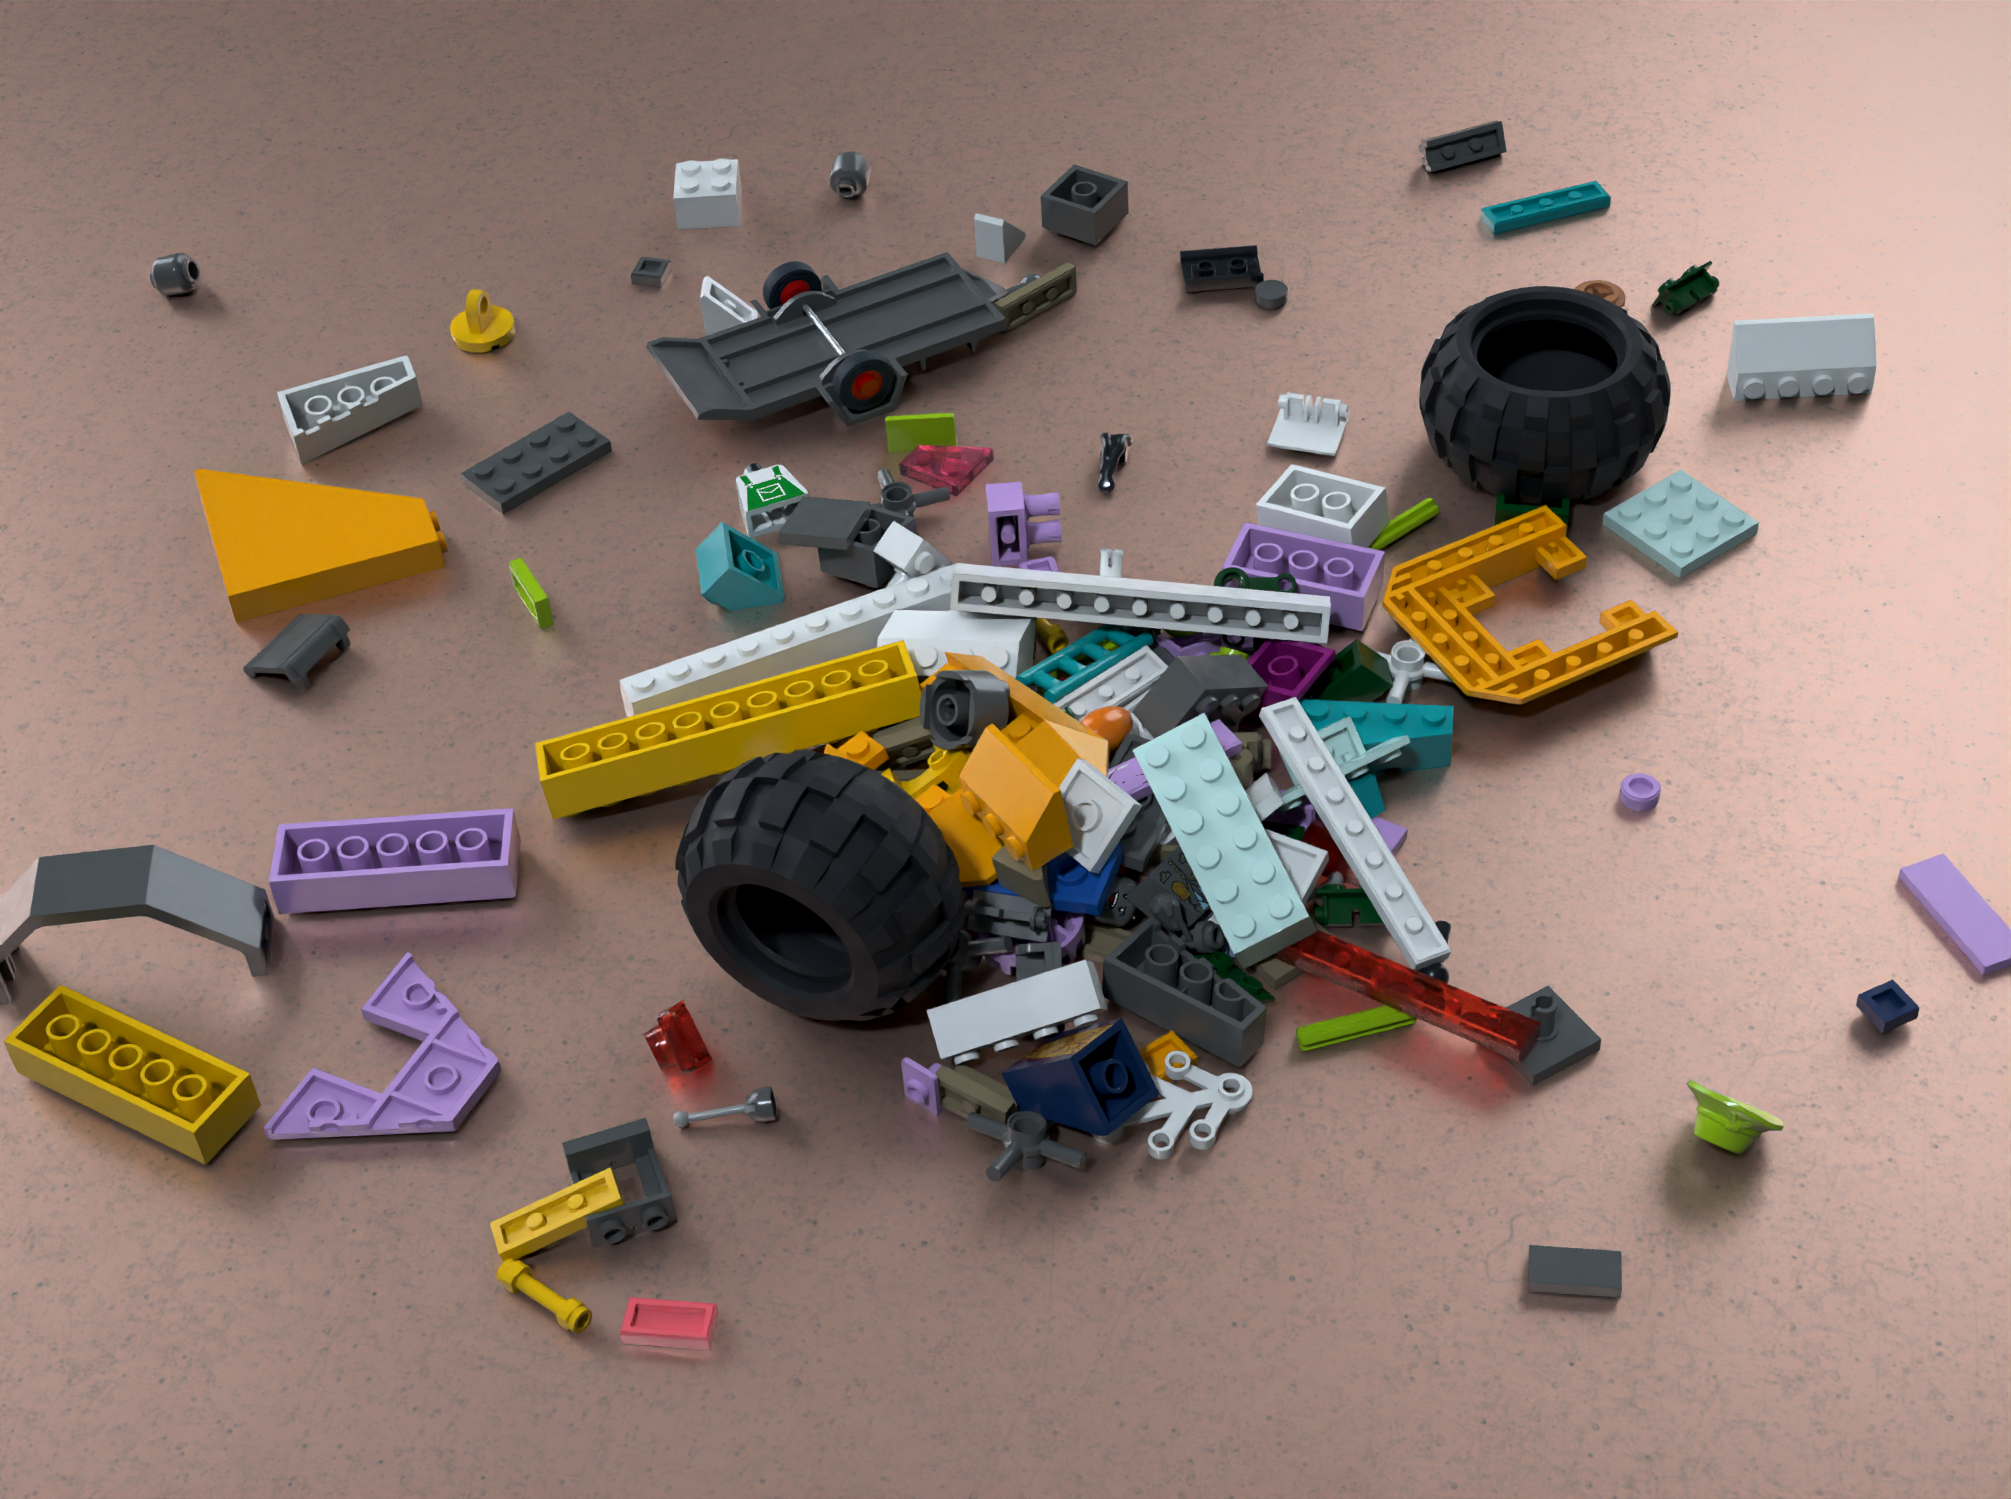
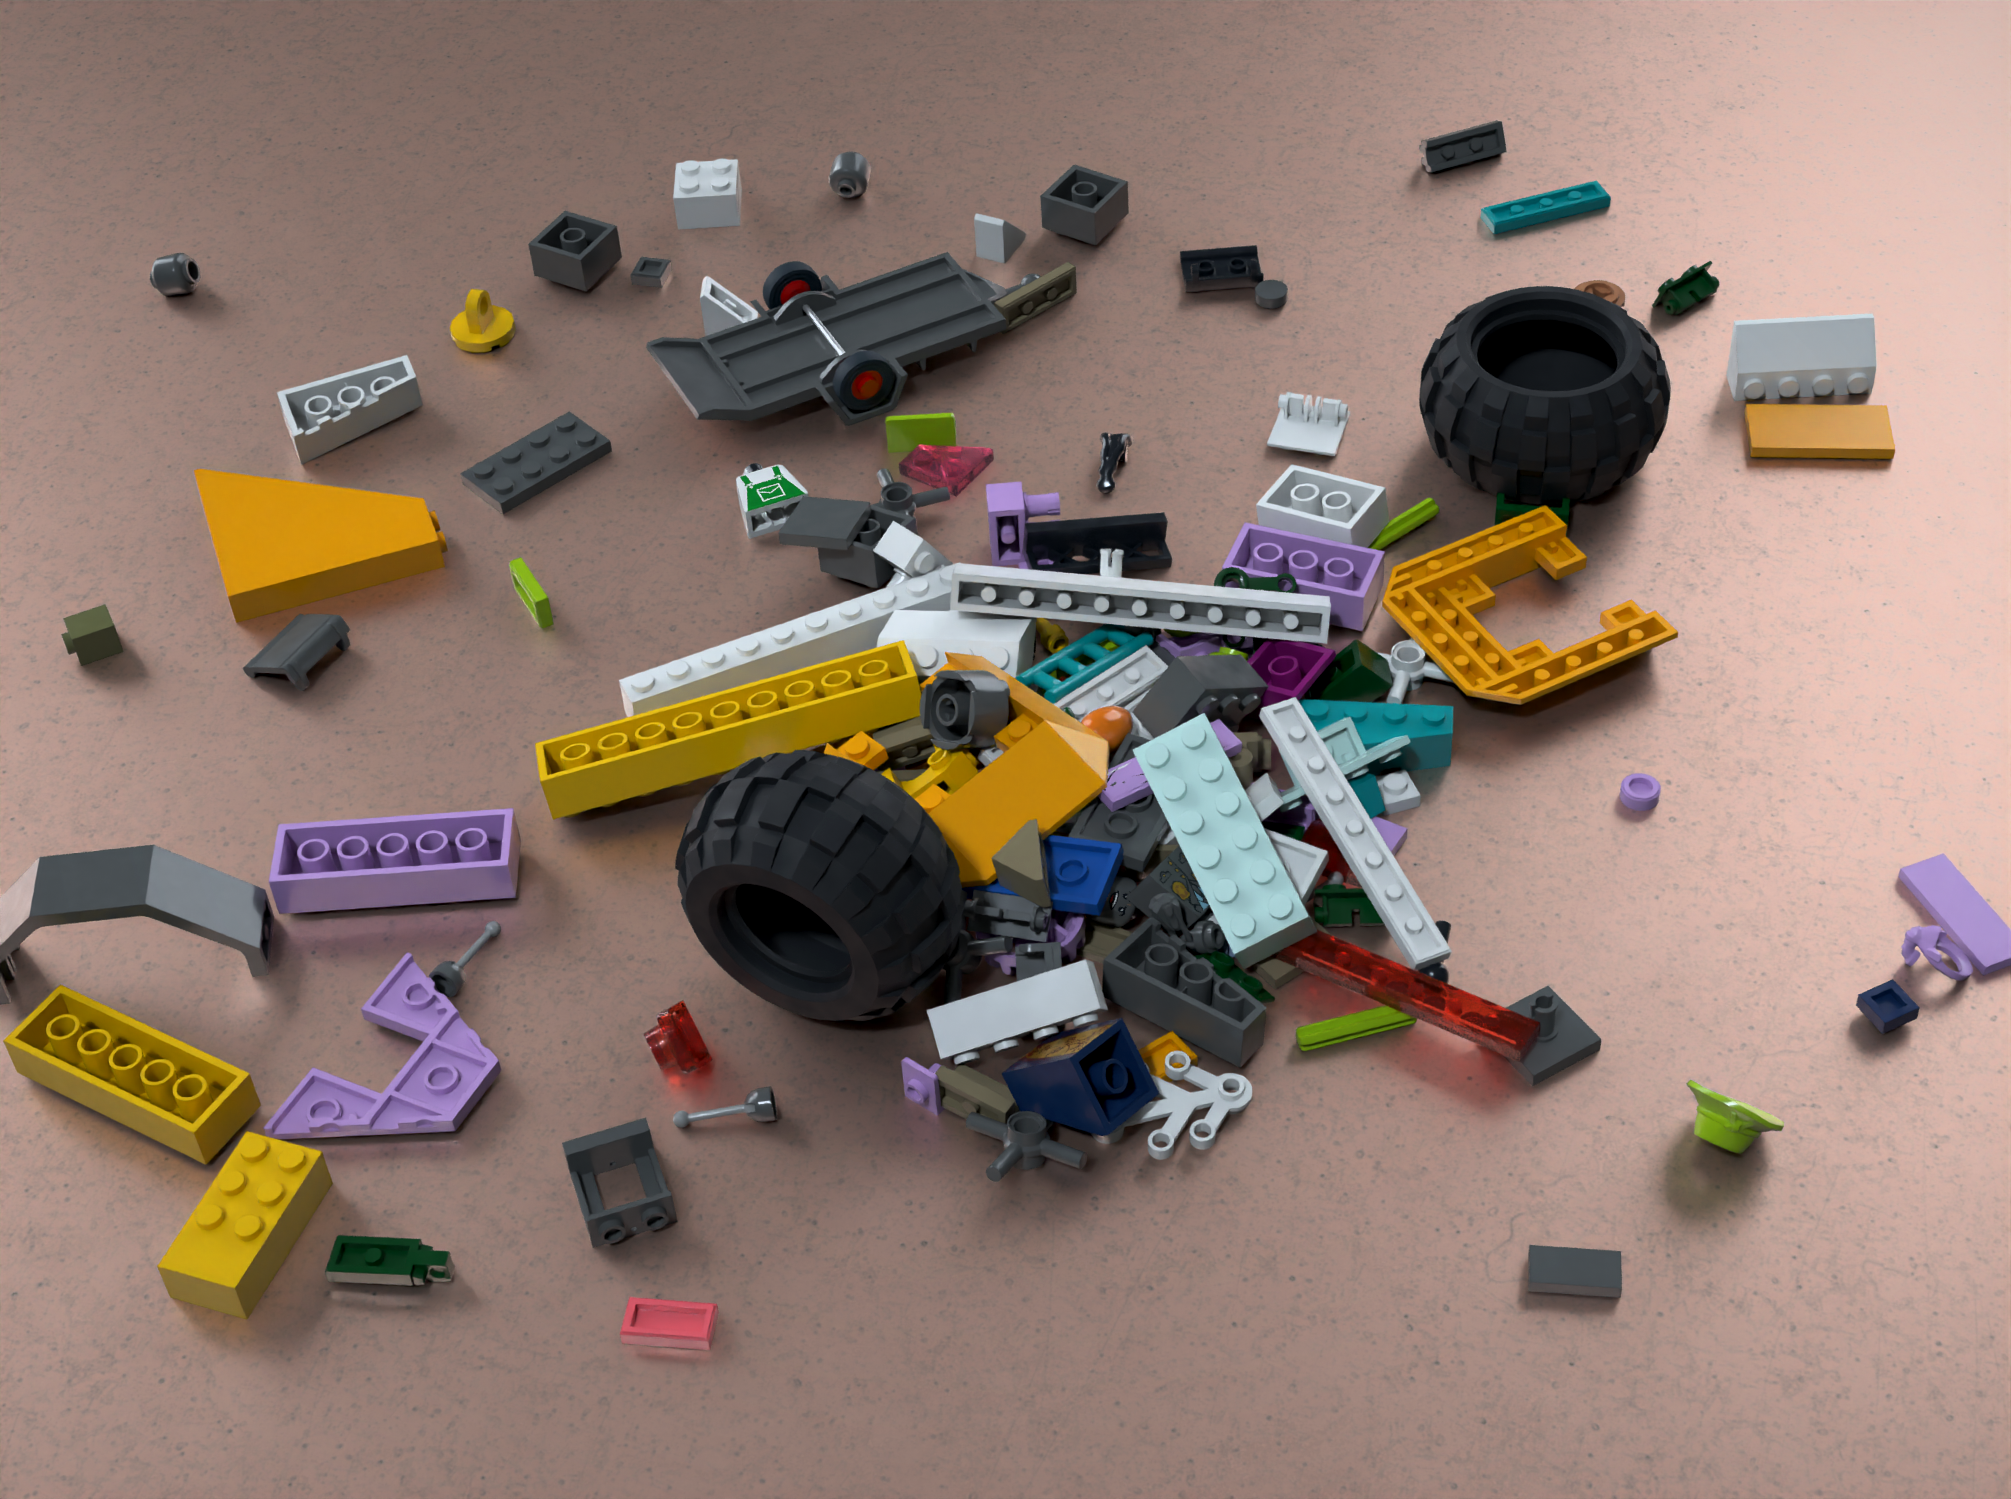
yellow plate [490,1167,625,1262] -> none
yellow bar [496,1258,592,1334] -> none
teal slope [696,522,785,611] -> none
light orange slope [959,723,1074,871] -> none
white tile [1059,758,1142,873] -> none
light aqua plate [1603,470,1759,579] -> none
none -> olive brick [61,604,123,666]
none -> yellow brick [157,1131,333,1320]
none -> dark green hinge [325,1235,455,1286]
none -> dark grey hinge [429,921,501,997]
none -> dark grey brick [528,211,622,291]
none -> black fence [1022,512,1172,574]
none -> white plate [1376,770,1421,816]
none -> light orange tile [1744,404,1896,459]
none -> lavender piece [1901,925,1973,981]

